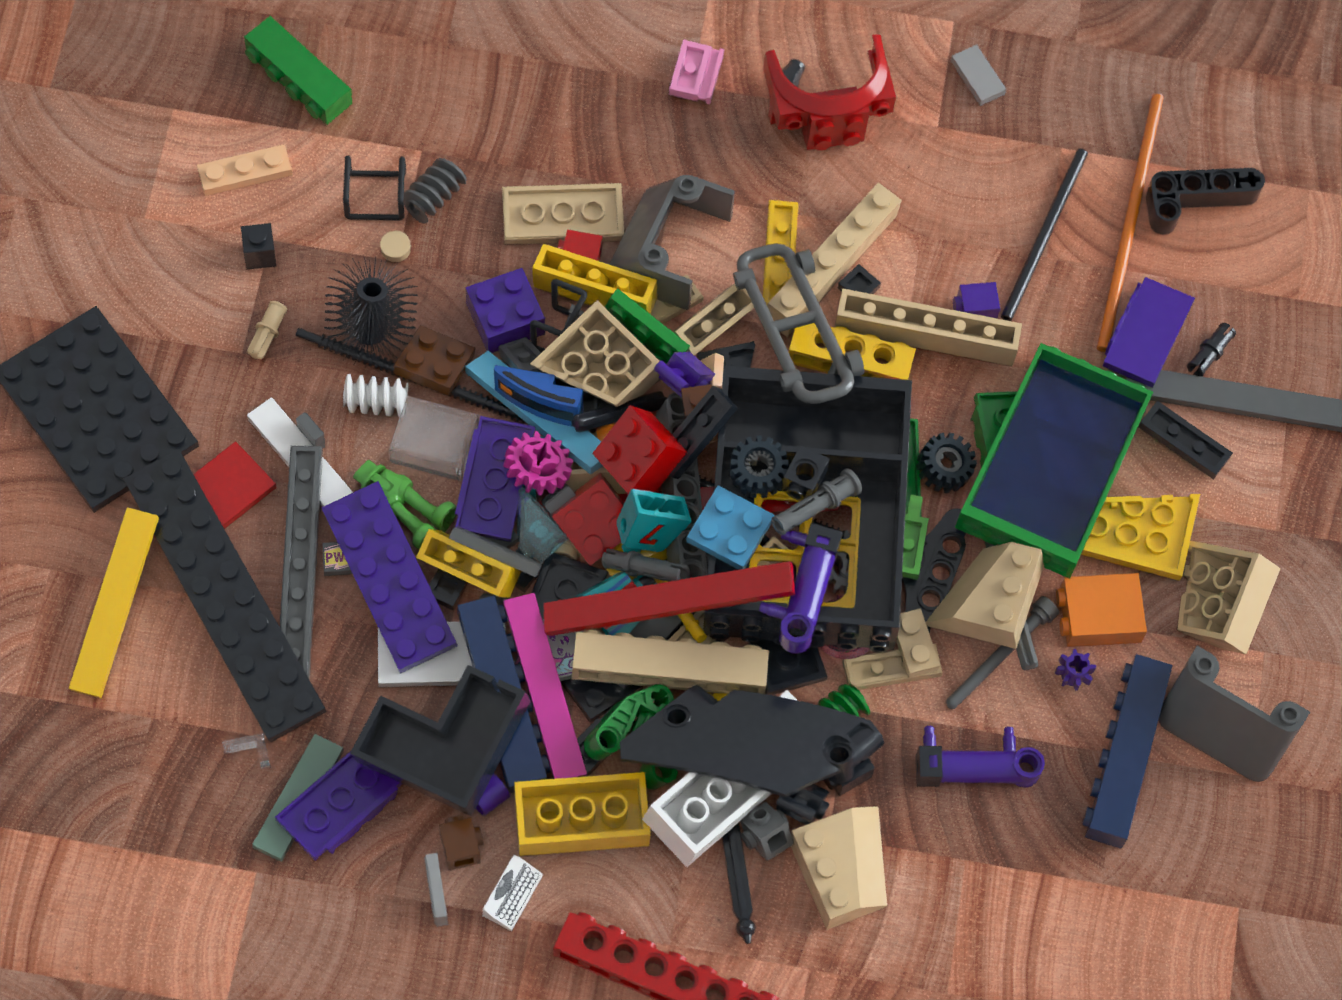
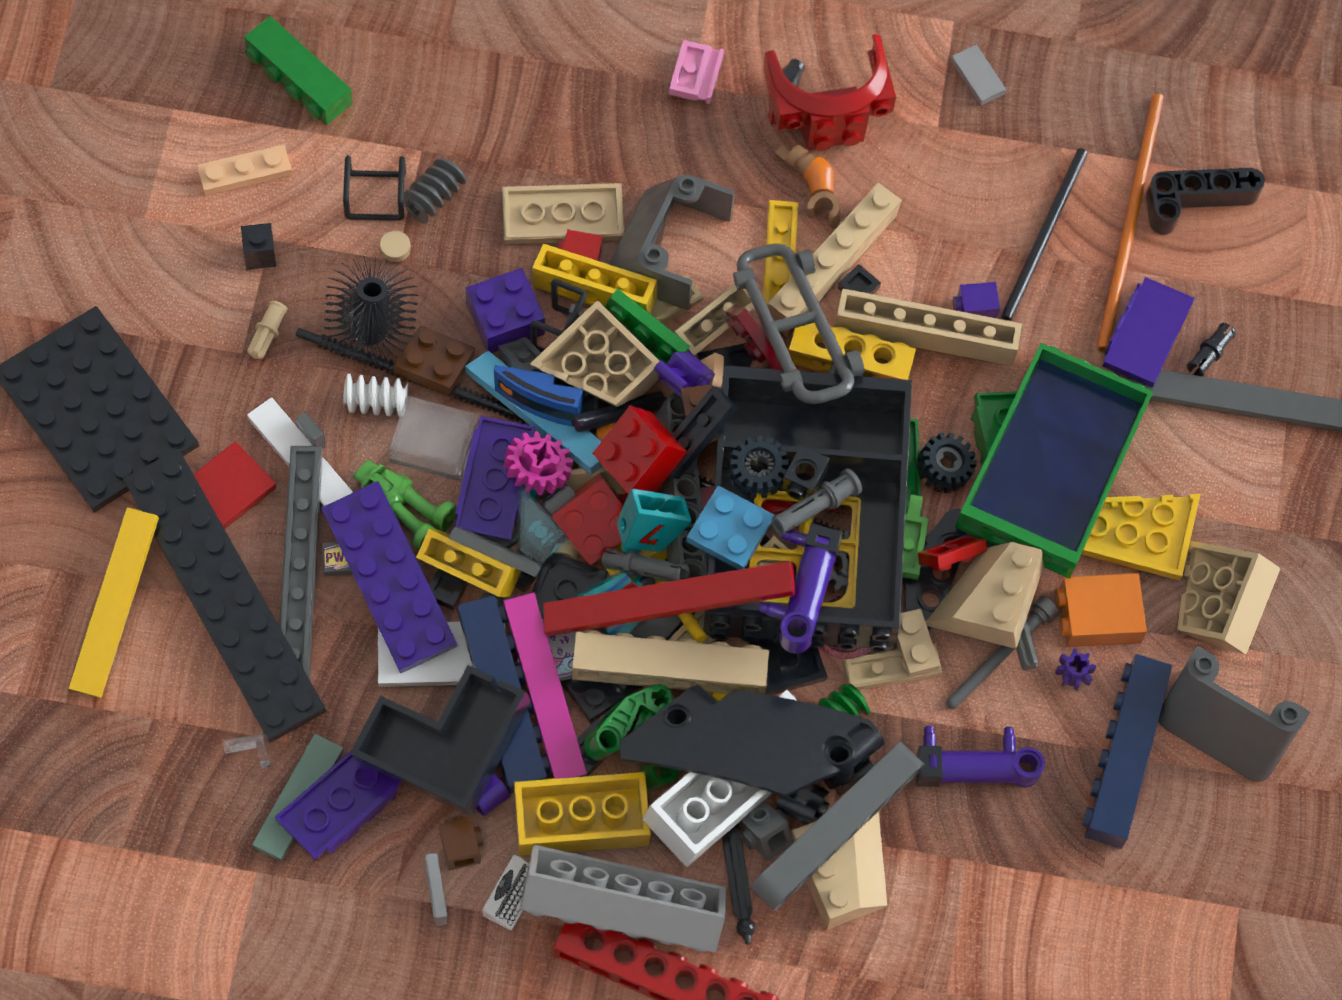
black plate [1138,401,1233,480] -> none
none -> light grey brick [520,845,726,953]
none -> dark red plate [725,304,783,370]
none -> dark grey beam [750,742,925,911]
none -> medium nougat piece [775,143,841,228]
none -> red plate [918,535,987,571]

